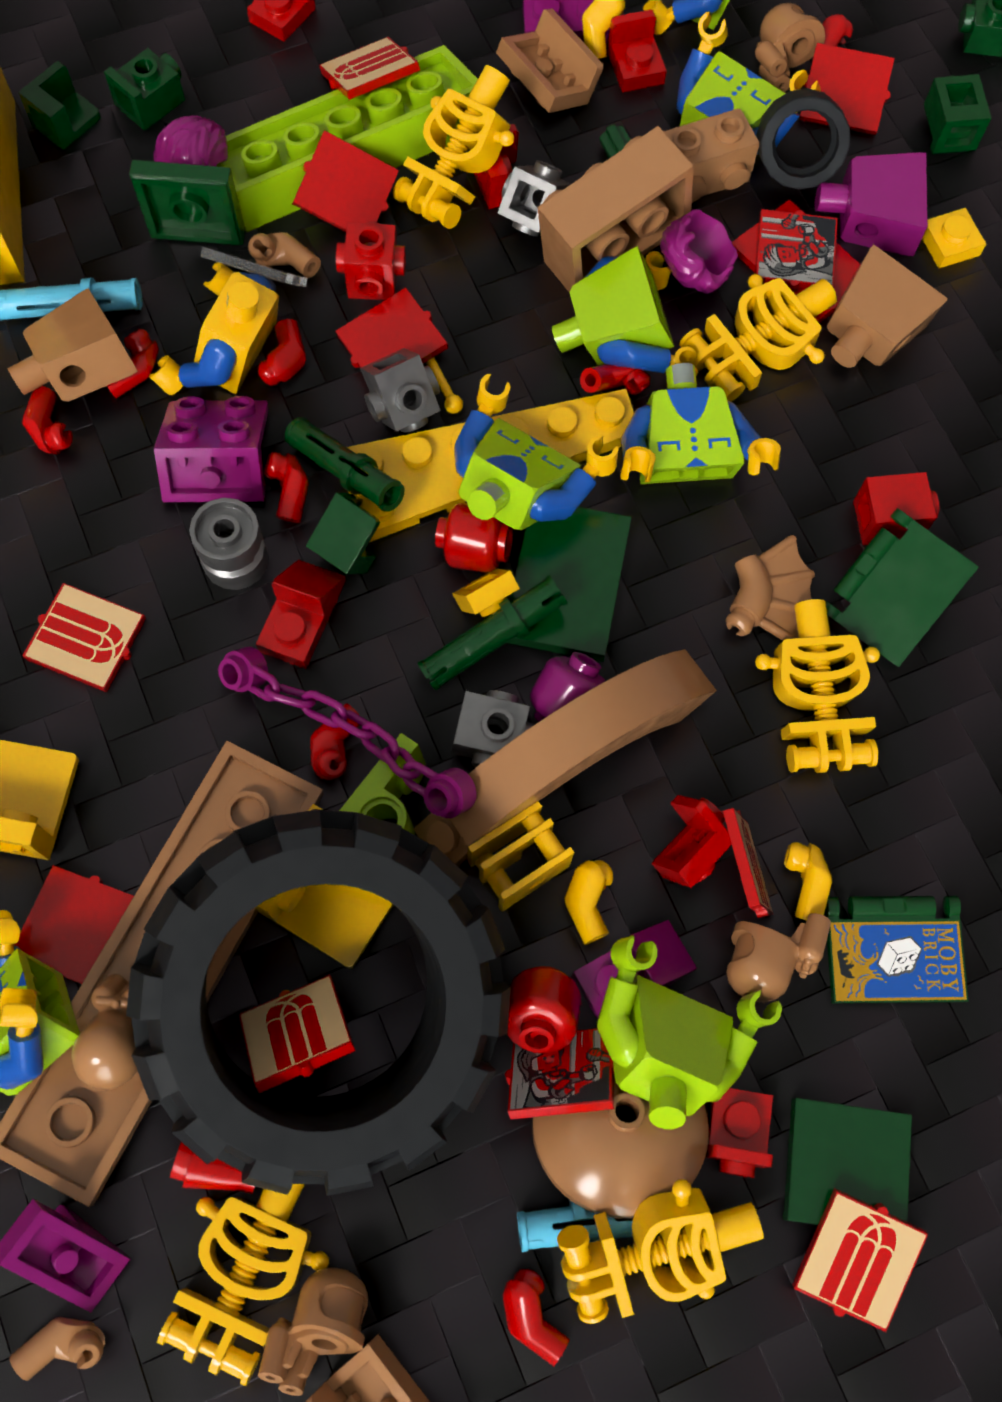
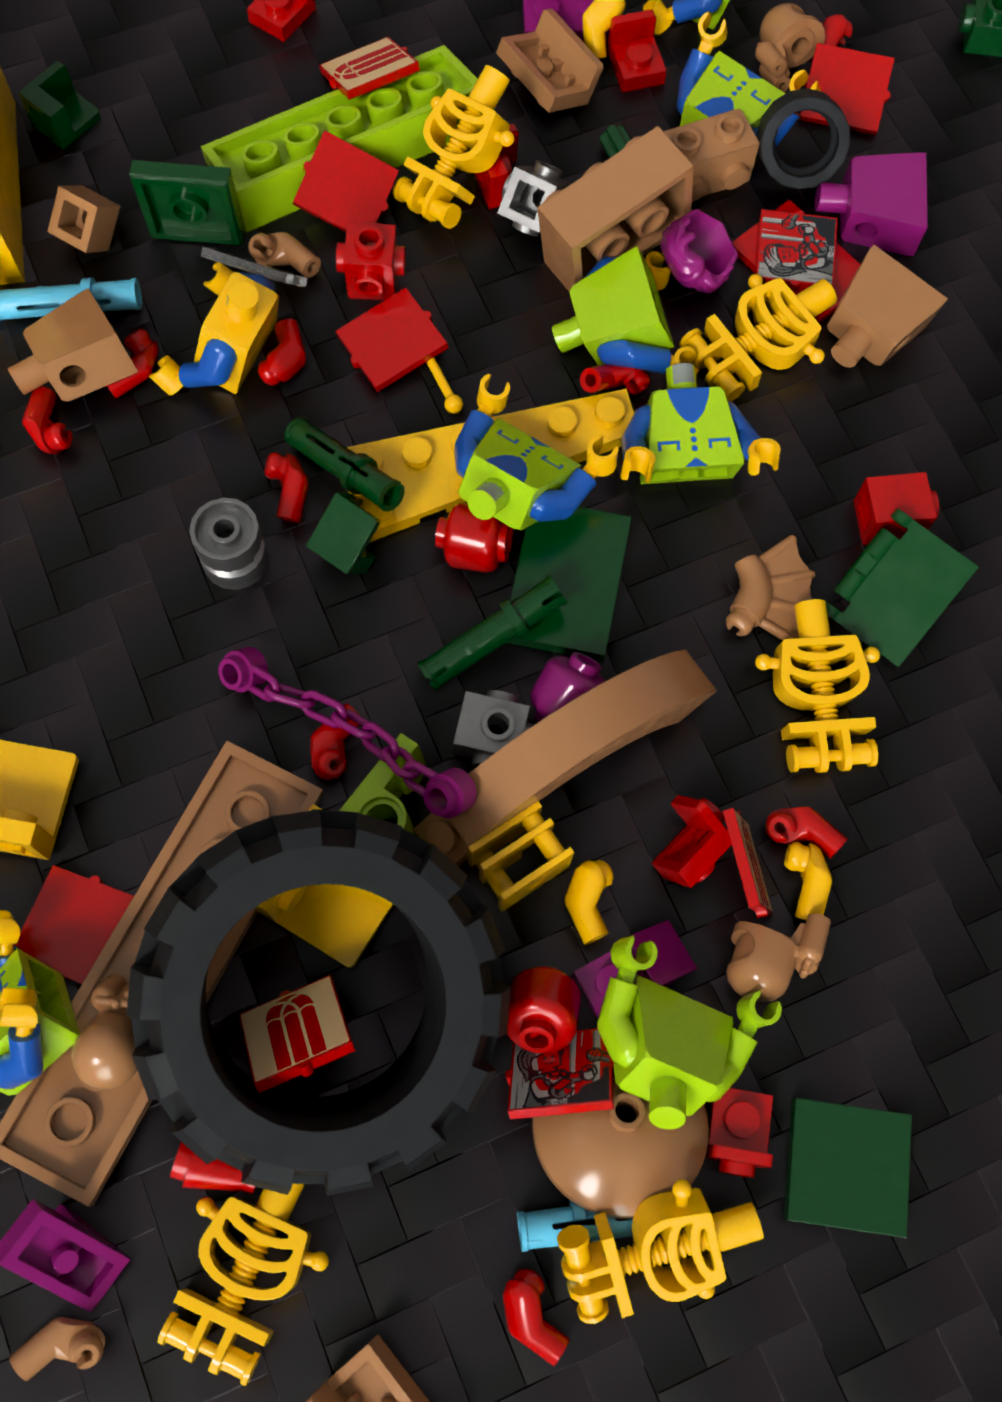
piece [22,583,146,692] -> none
dark green brick [104,48,185,131] -> none
magenta hair [154,115,228,167] -> none
magenta bracket [154,396,268,502] -> none
red slope [255,559,346,669] -> none
medium nougat piece [258,1267,368,1396] -> none
flat silver brick [360,348,441,432] -> none
yellow plate [452,569,520,617] -> none
piece [792,1188,928,1332] -> none
piece [824,896,969,1004] -> none
yellow plate [922,208,986,269] -> none
dark green brick [923,74,991,154] -> none
none -> medium nougat plate [47,185,120,253]
none -> red arm [765,806,848,859]

